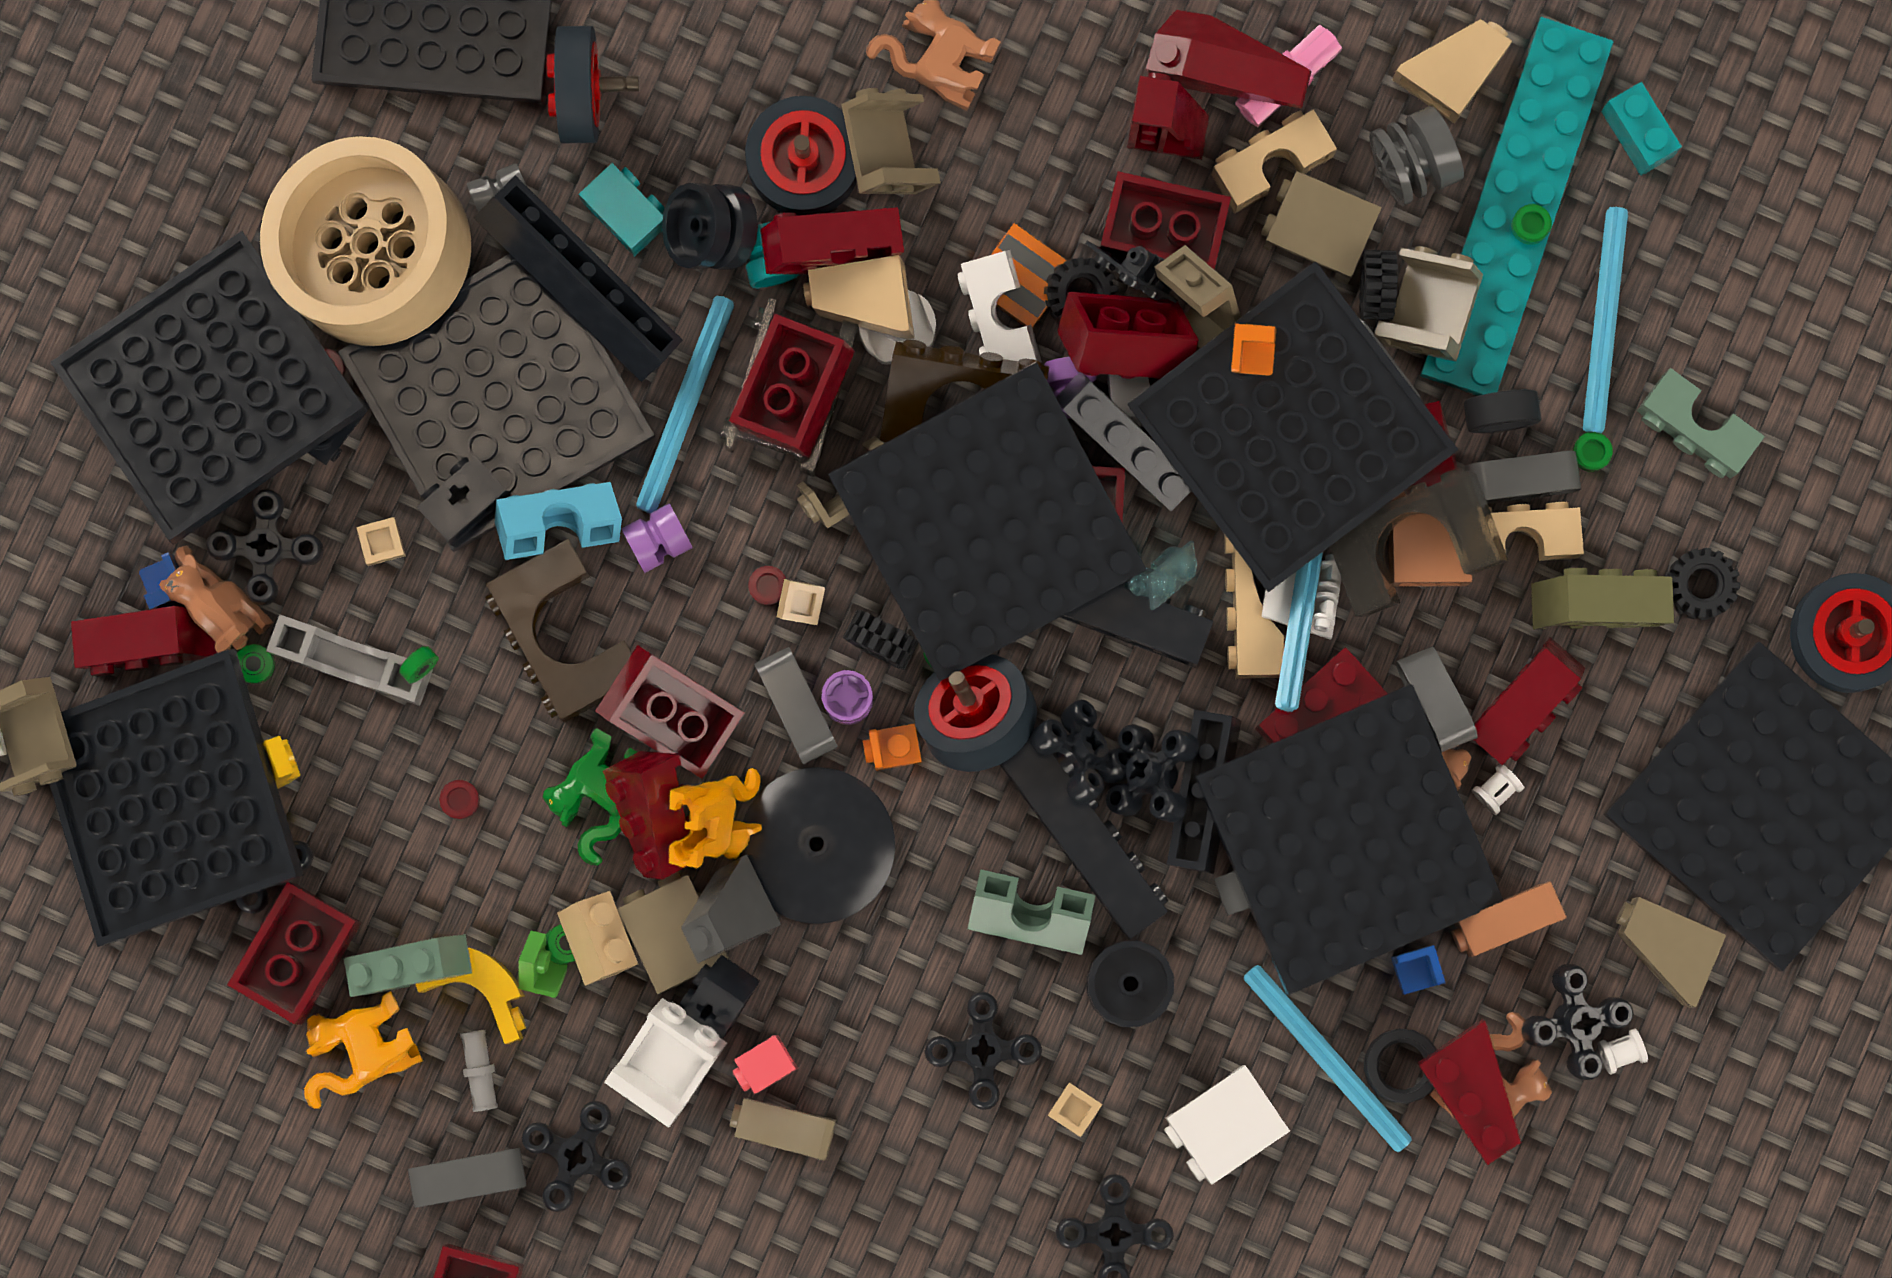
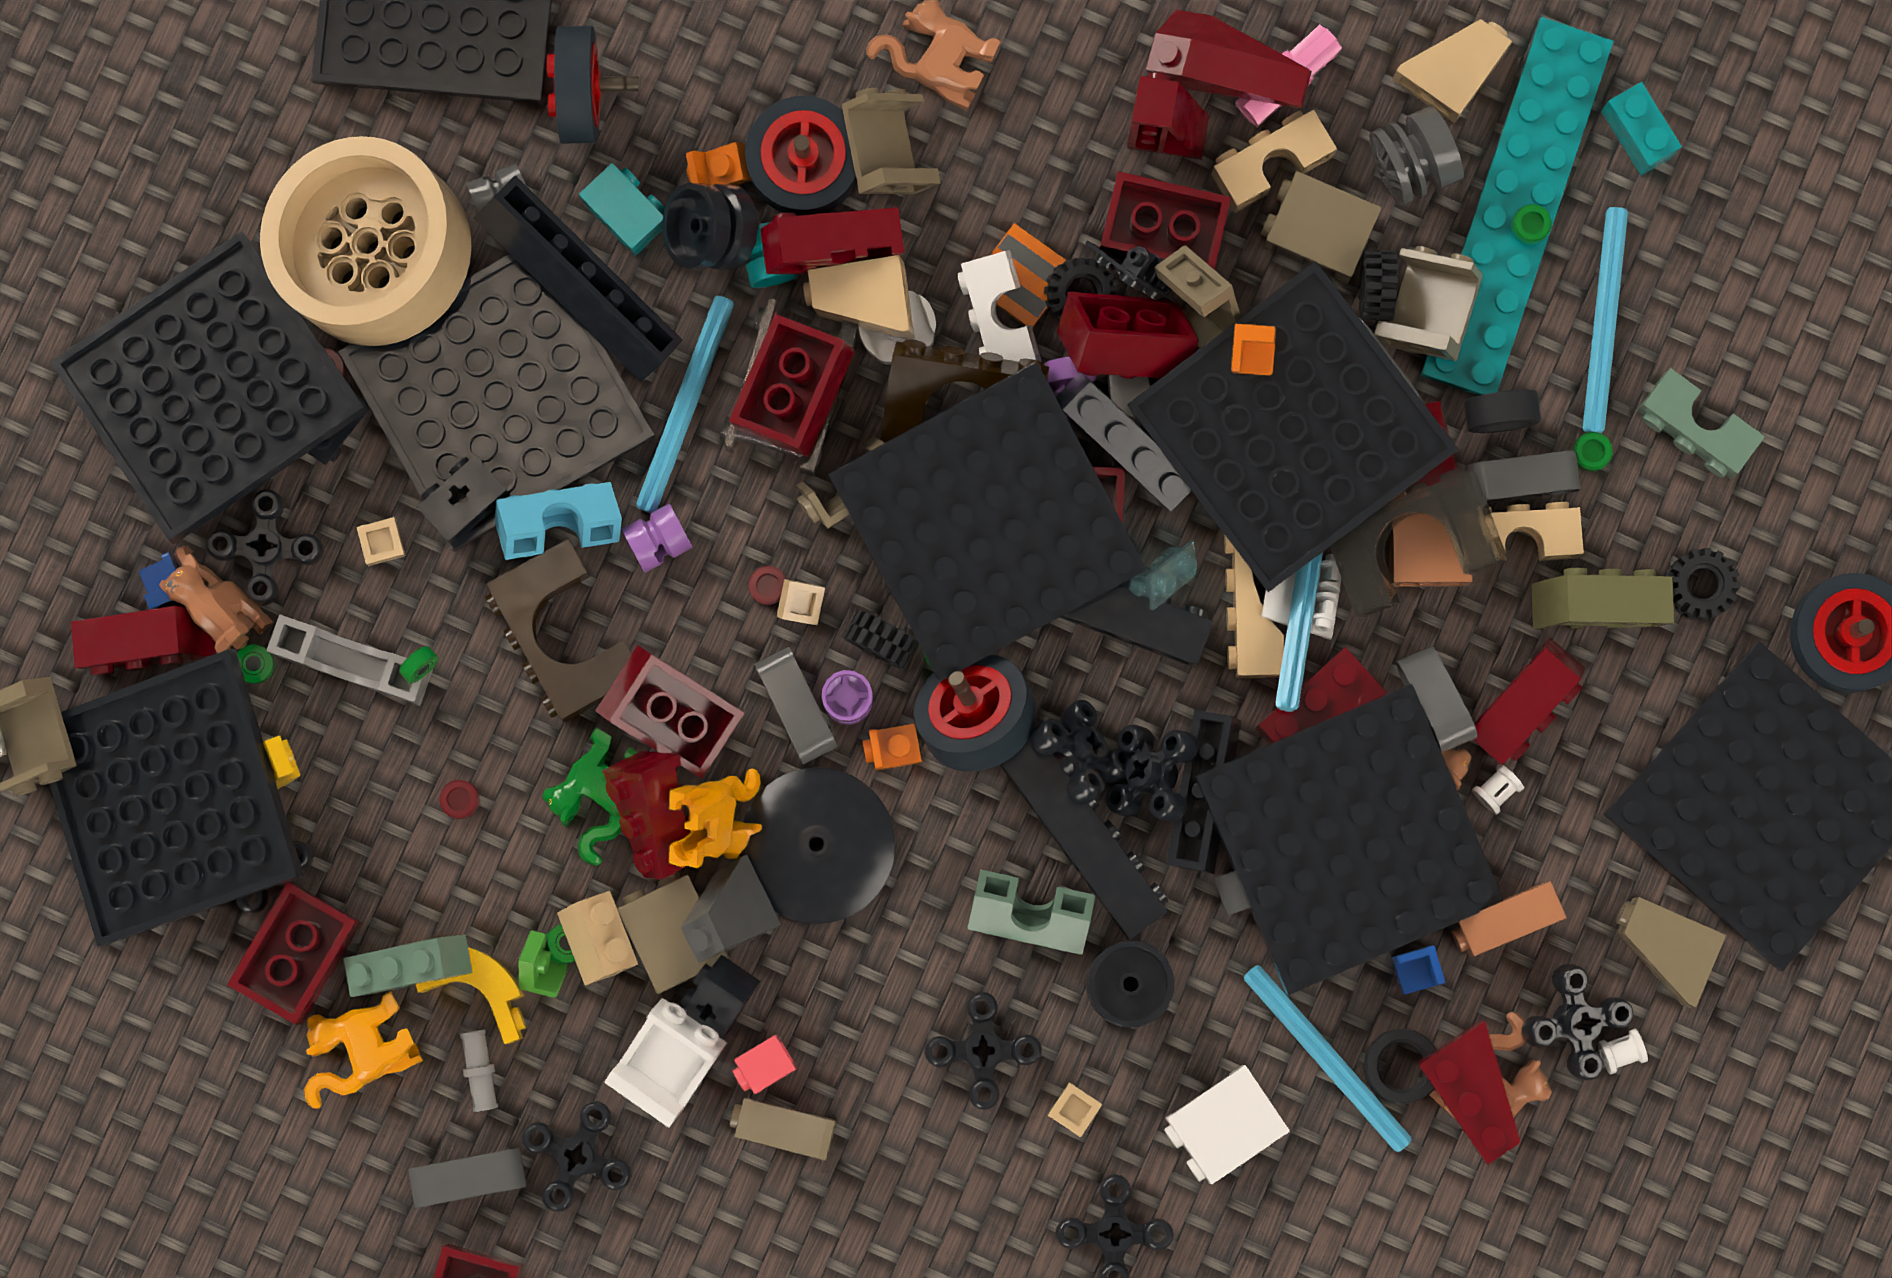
none -> orange bracket [686,142,751,186]

